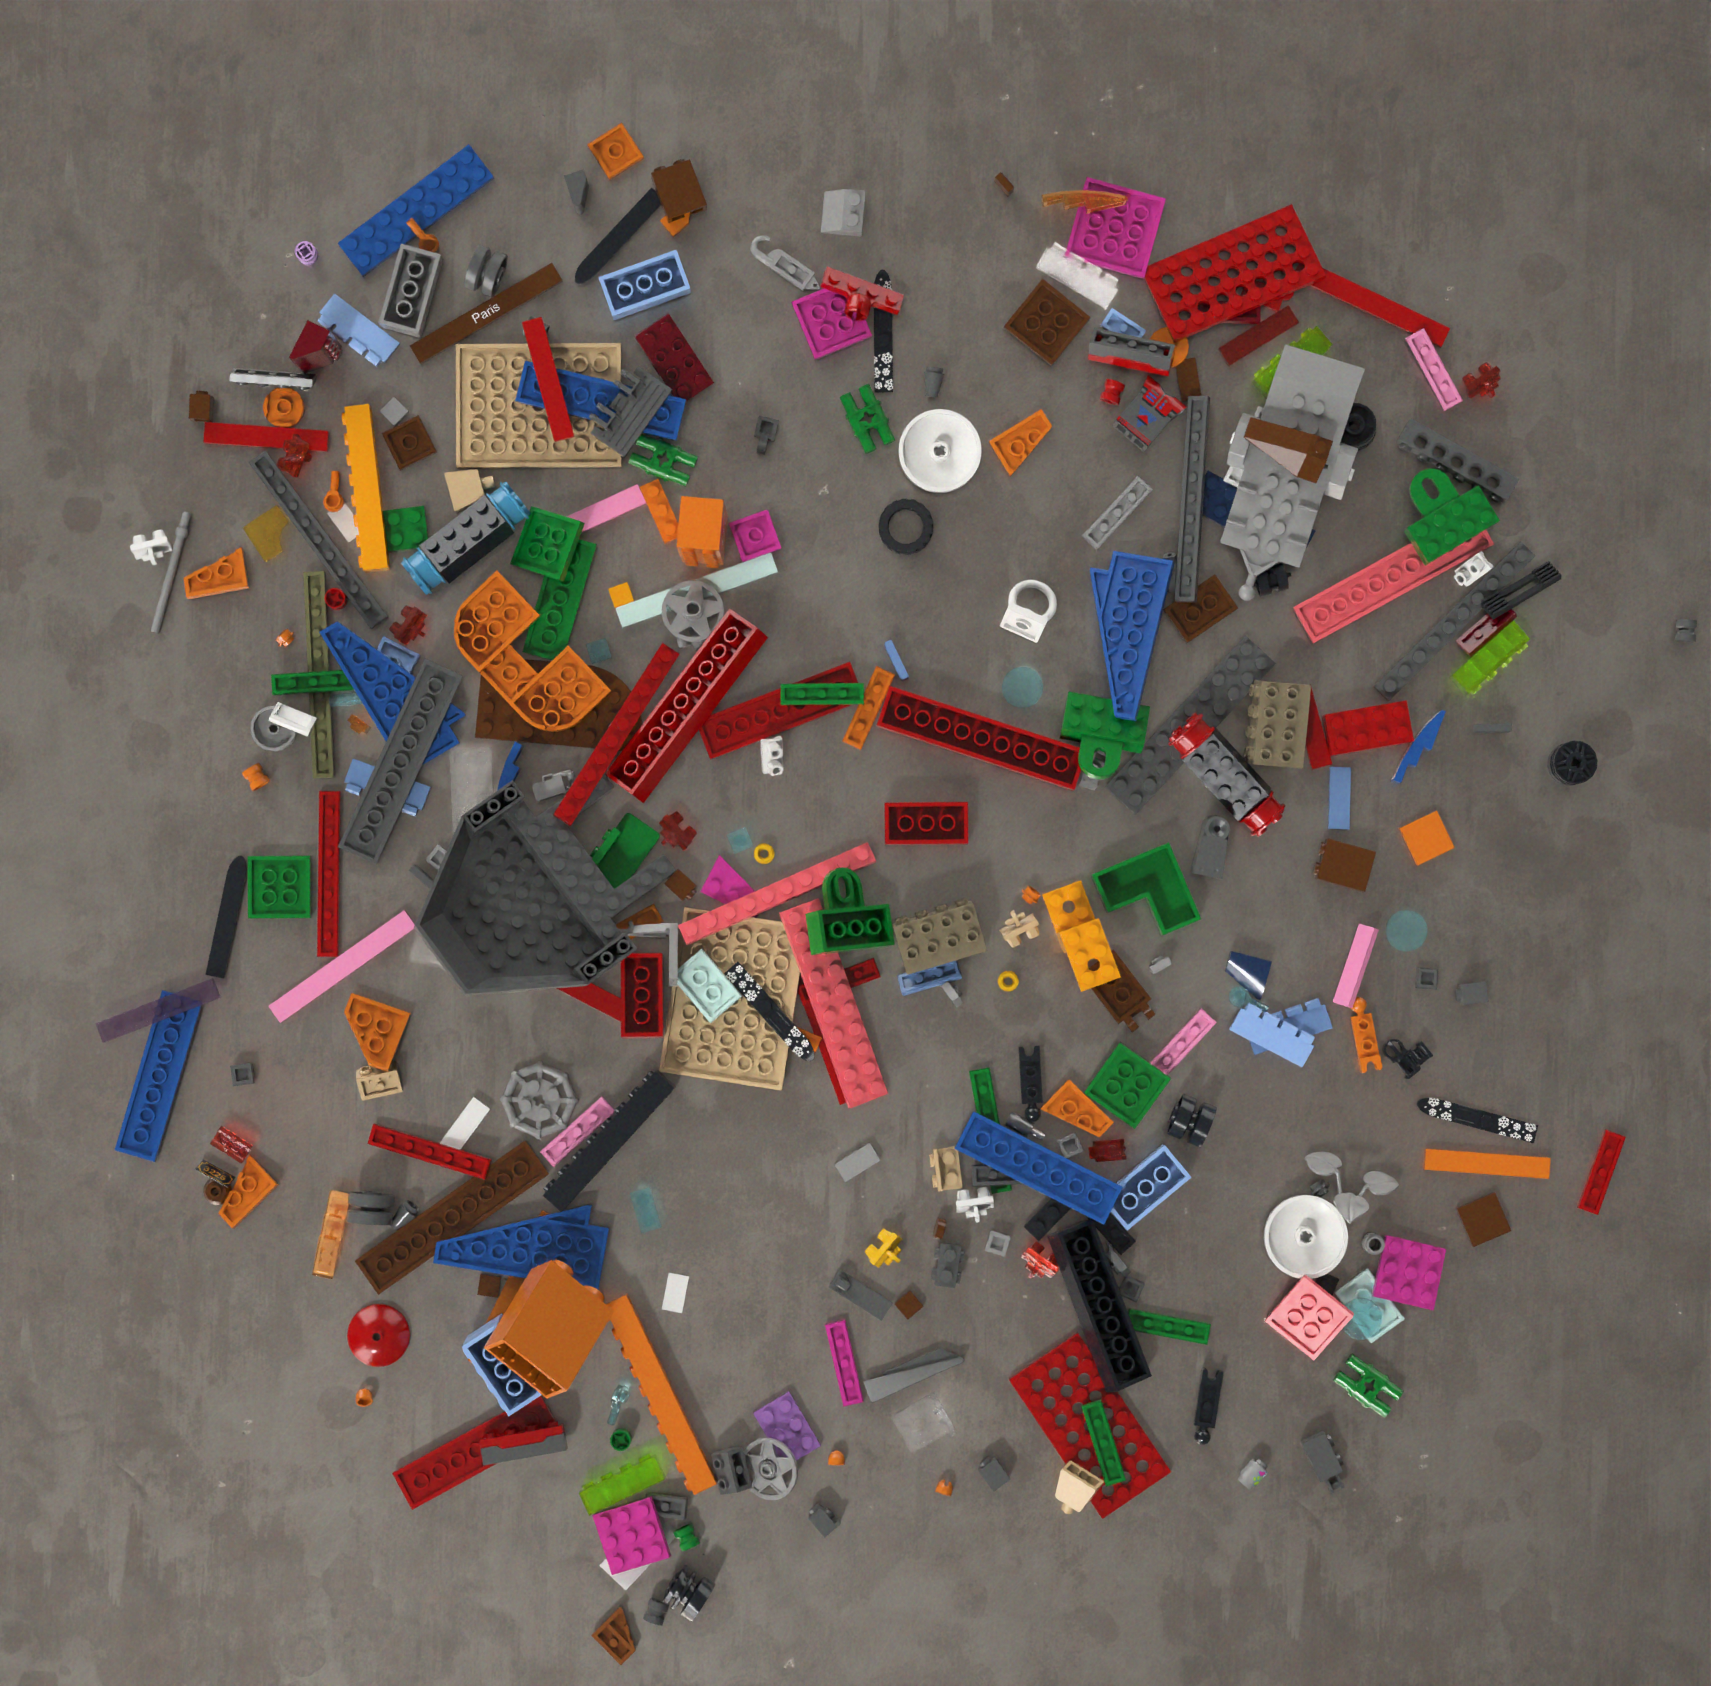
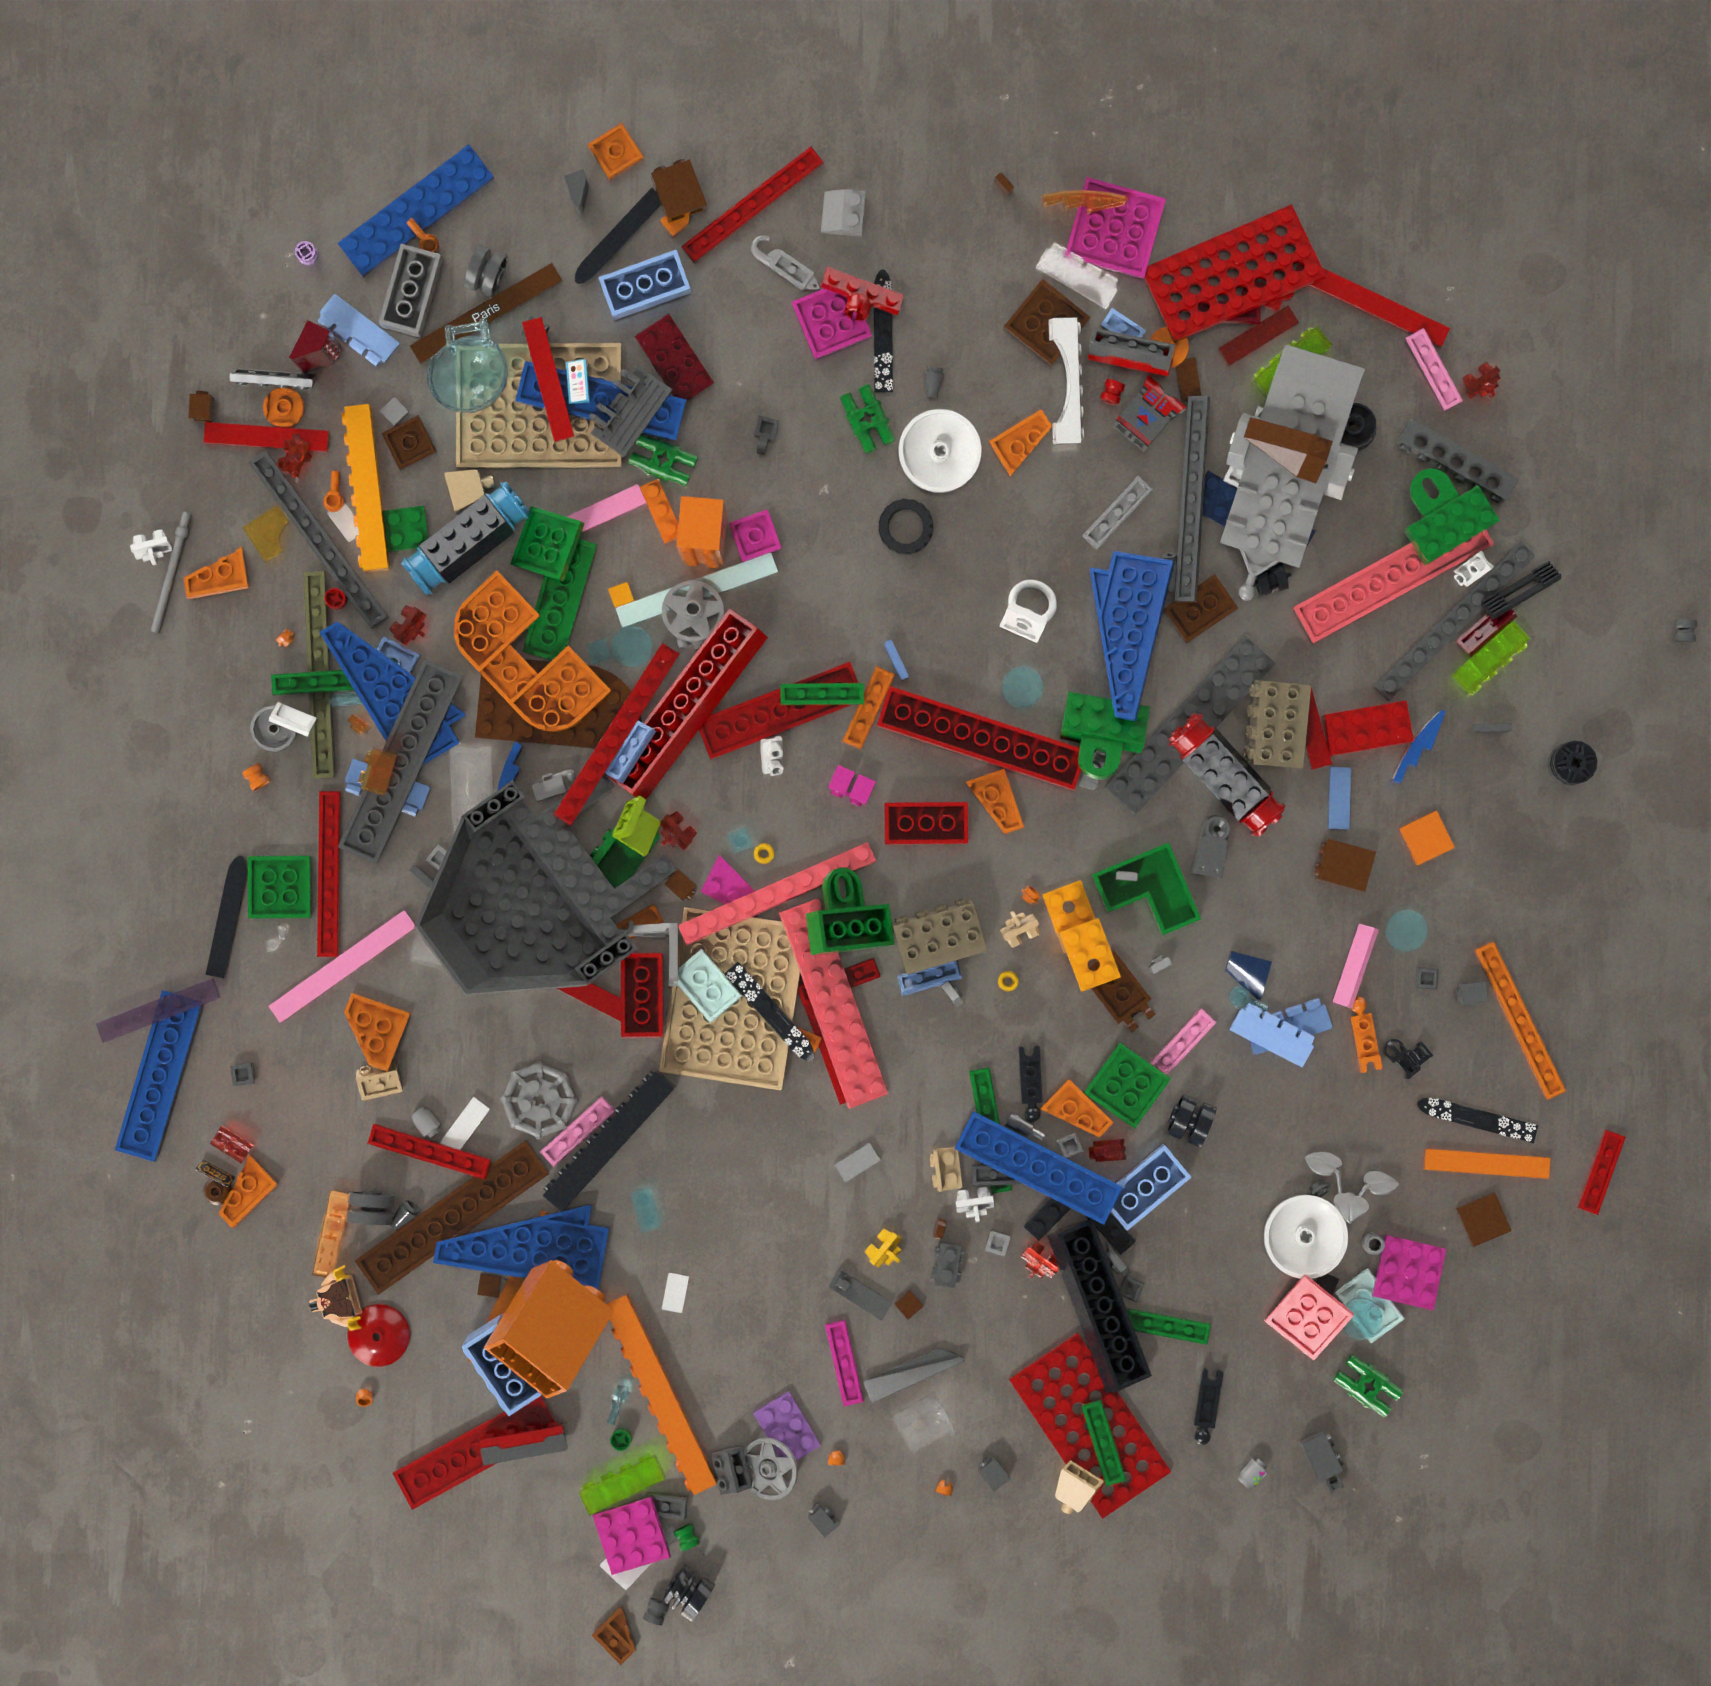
none -> clear piece [265,926,288,952]
none -> torso [309,1265,362,1331]
none -> clear orange brick [358,747,397,796]
none -> light grey brick [411,1107,441,1138]
none -> clear light blue windscreen [427,318,508,413]
none -> slope [566,359,590,404]
none -> medium blue tile [605,721,656,784]
none -> clear light blue tile [611,626,652,668]
none -> lime bracket [612,796,661,856]
none -> red tile [681,146,824,263]
none -> dark pink piece [828,765,876,807]
none -> orange wing [965,769,1024,834]
none -> white arch [1049,318,1084,444]
none -> light grey tile [1115,871,1138,881]
none -> orange tile [1474,941,1566,1100]

